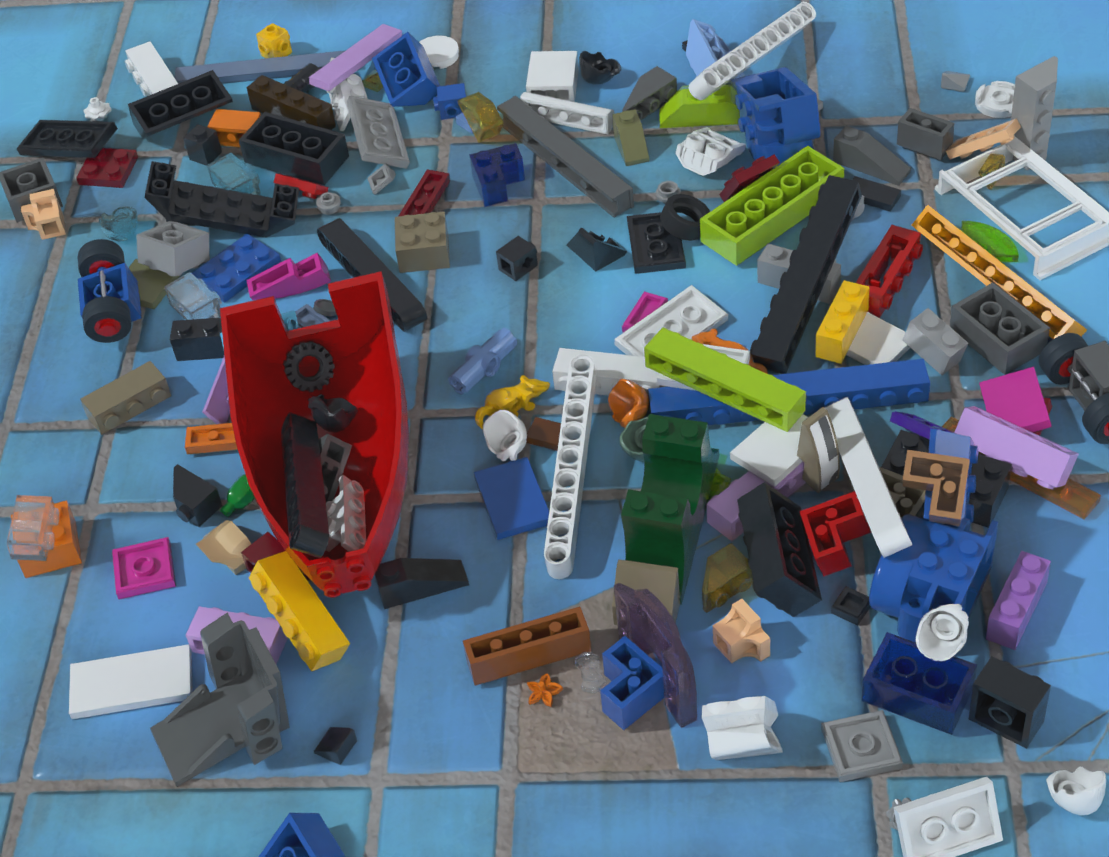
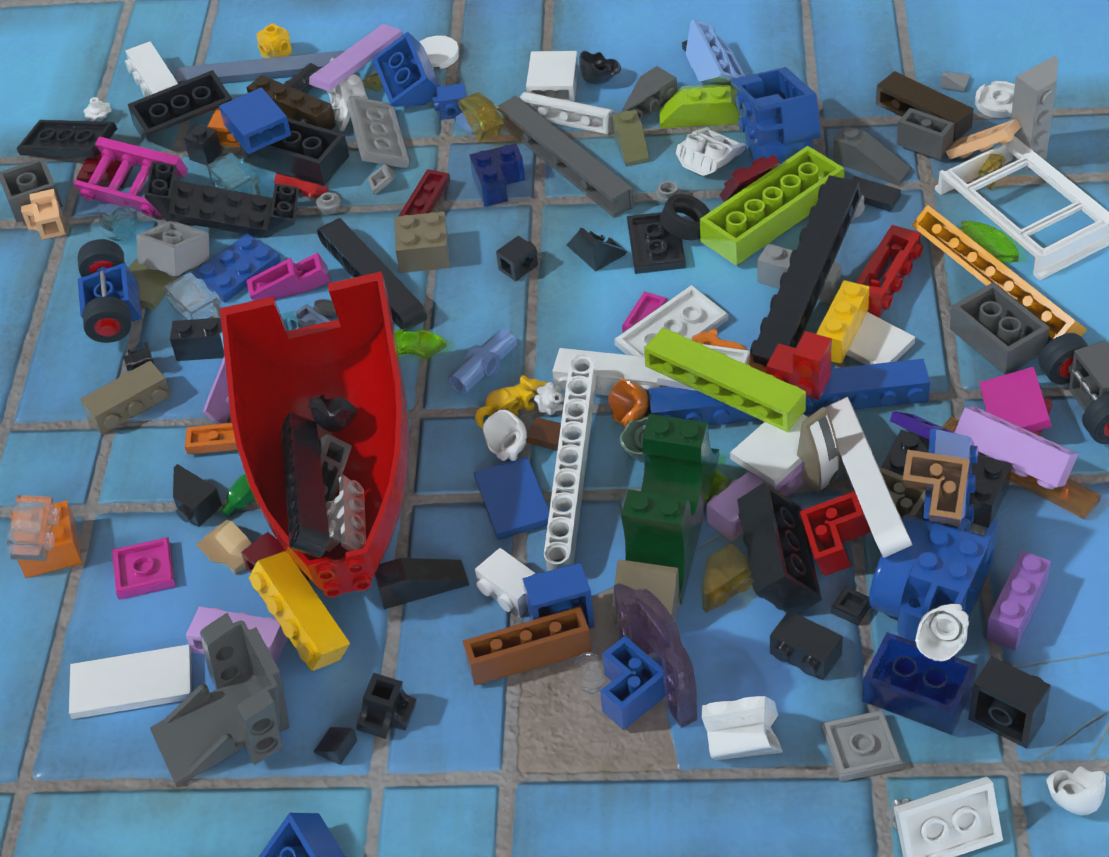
black tyre [283,341,335,392] -> none
orange plant [527,673,563,707] -> none
white beam [689,2,816,100] -> none
light nougat brick [712,599,770,664] -> none
light grey brick [902,308,968,375] -> none
none -> dark pink fence [73,136,188,218]
none -> black brick [124,342,154,371]
none -> blue brick [219,88,291,154]
none -> black brick [356,672,416,739]
none -> clear neon green tile [394,329,447,360]
none -> white brick [475,548,536,618]
none -> blue brick [522,563,595,628]
none -> white plant [534,382,565,416]
none -> red brick [766,331,832,400]
none -> black brick [770,610,843,680]
none -> dark brown brick [876,71,974,142]

